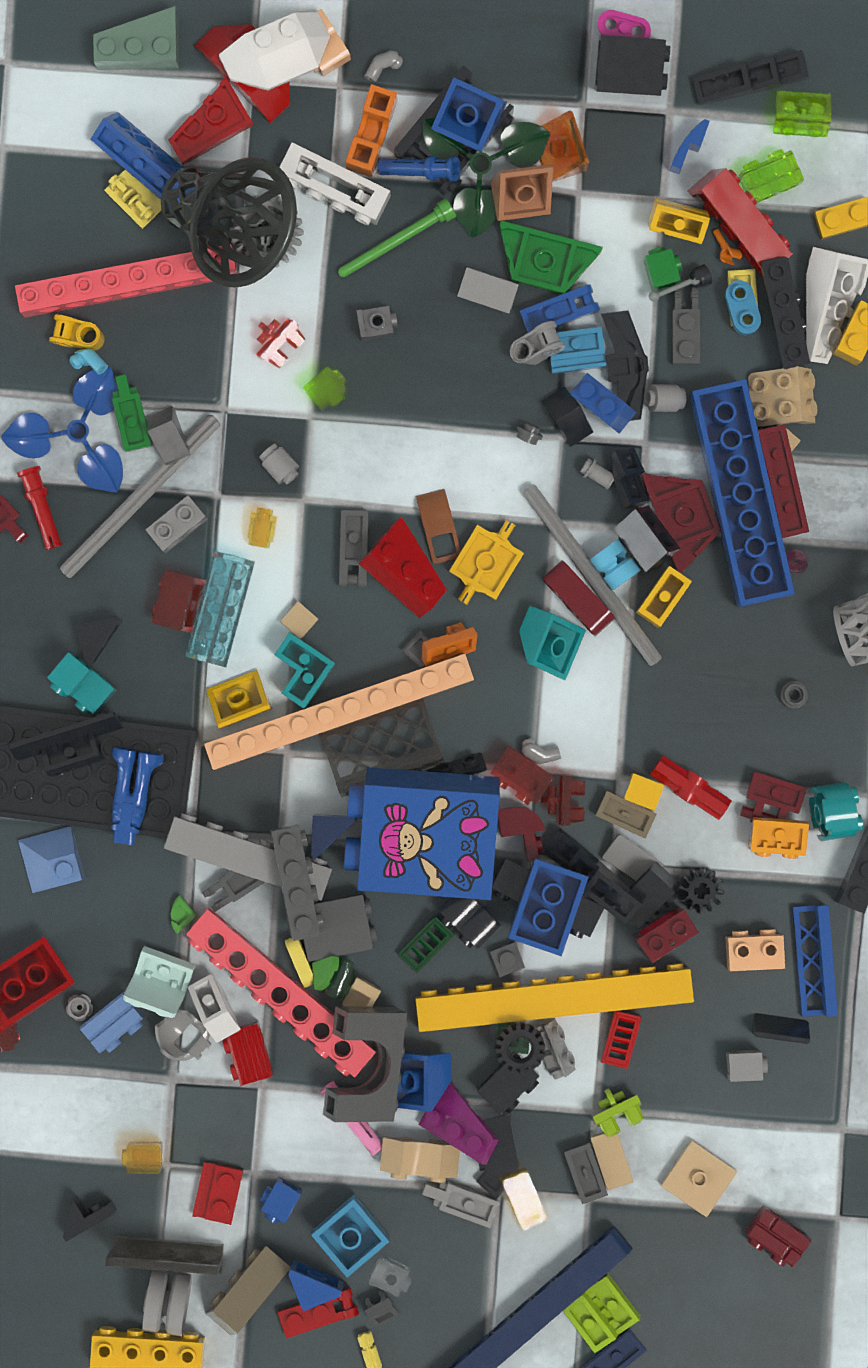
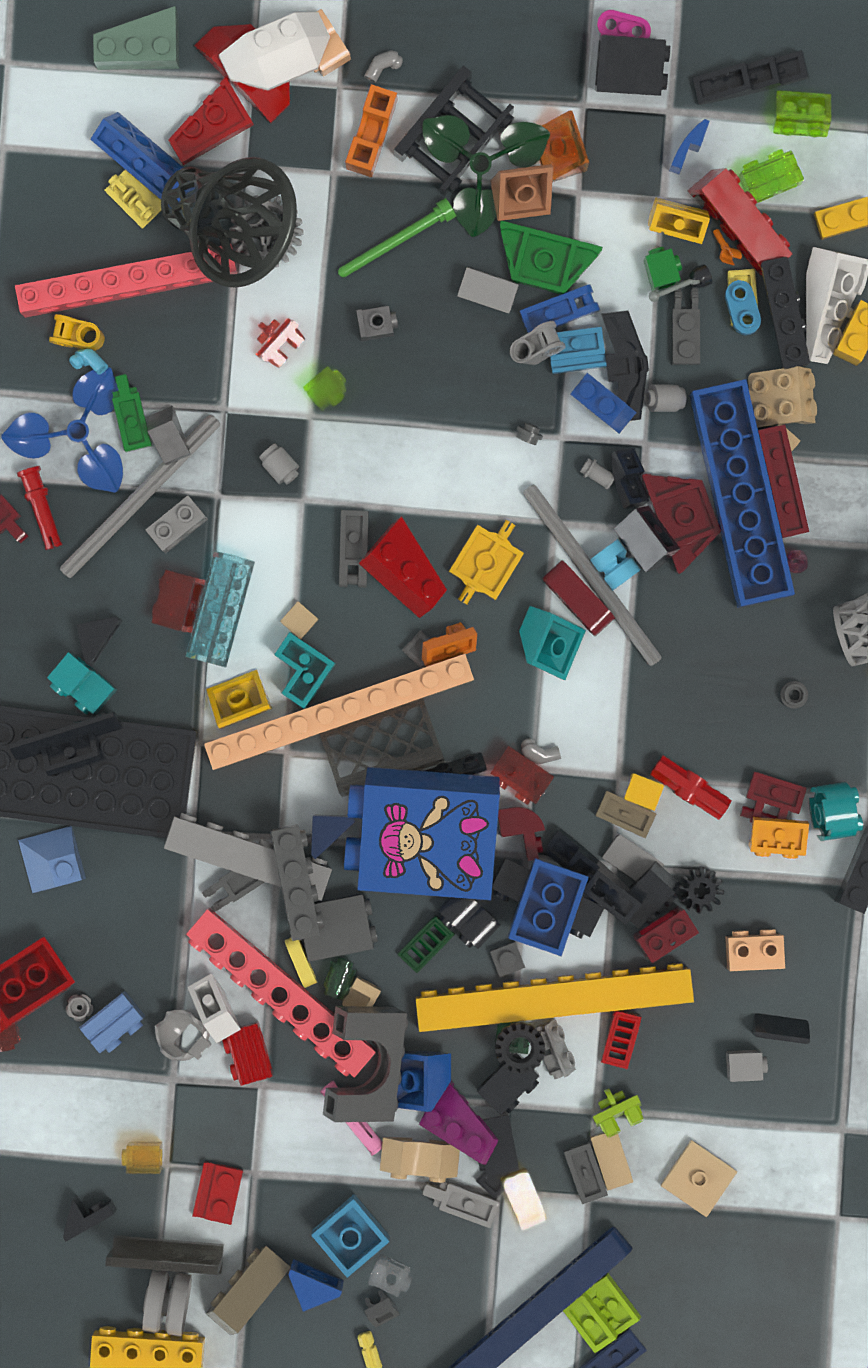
blue piece [111,746,164,845] -> none
light aqua bracket [123,946,196,1018] -> none
bright green tile [171,895,198,934] -> none
clear yellow brick [246,507,278,548] -> none
blue brick [260,1177,302,1224] -> none
red plate [277,1287,359,1339] -> none
white brick [280,143,391,225] -> none
bright green tile [312,956,339,991] -> none
blue pin [378,156,461,181] -> none
dark orange piece [416,489,461,564] -> none
blue slope [431,77,507,152] -> none
clear red hips [540,776,585,826] -> none
black slope [541,387,593,447] -> none
yellow brick [636,566,692,628] -> none
dark red brick [745,1205,812,1267] -> none
blue fence [792,904,838,1017] -> none

